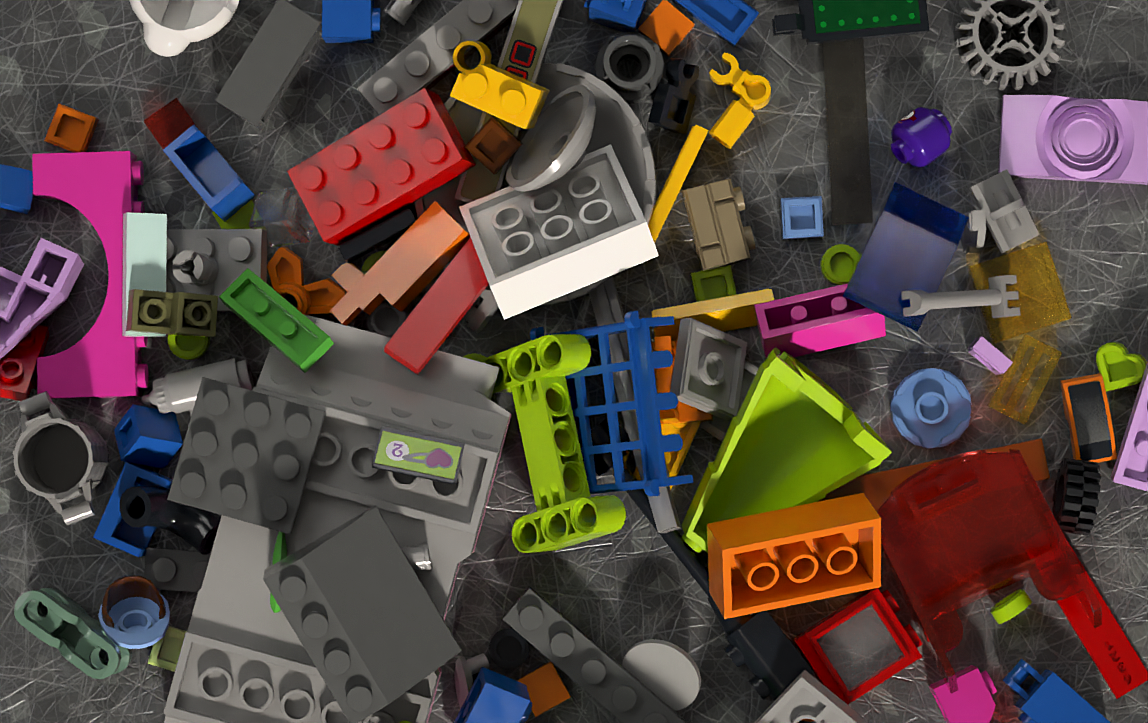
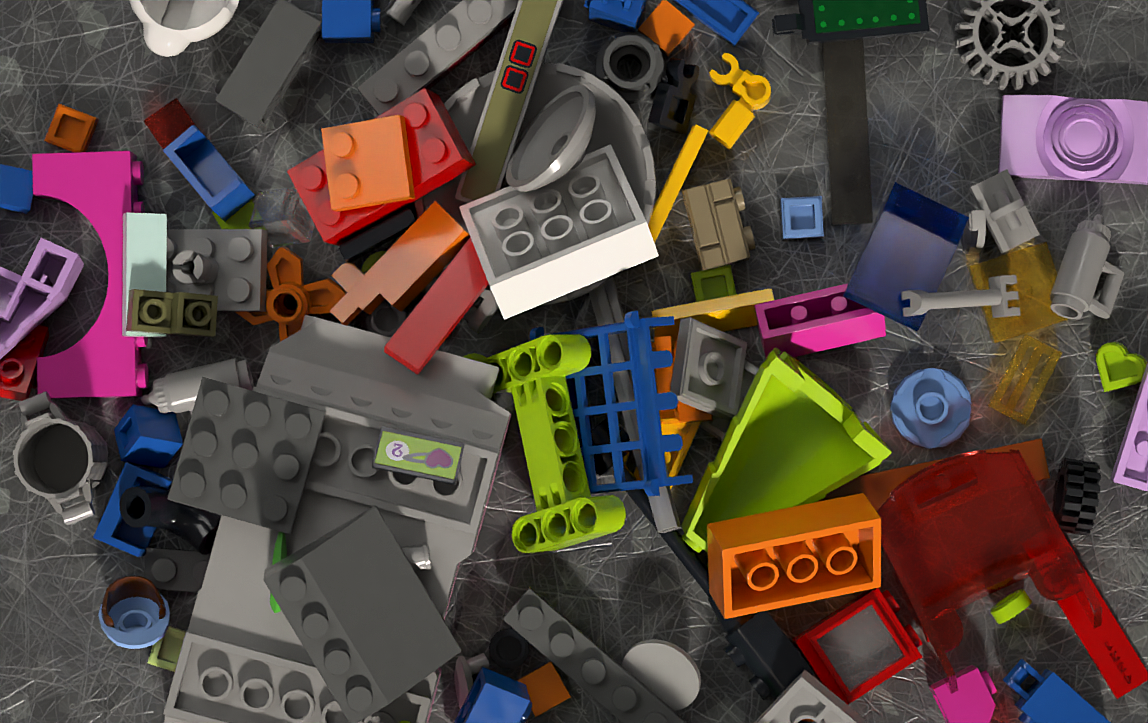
sand green piece [14,587,132,679] -> none
lime tile [168,334,210,360] -> none
bright green plate [219,268,334,373] -> none
yellow hinge [450,41,550,129] -> none
reddish brown tile [464,116,523,175] -> none
lime tile [820,244,862,285] -> none
dark purple head [891,107,952,168] -> none
lavender tile [967,336,1013,375] -> none
slope [1061,373,1117,463] -> none
none -> orange plate [321,115,415,212]
none -> light grey piece [1050,214,1124,319]

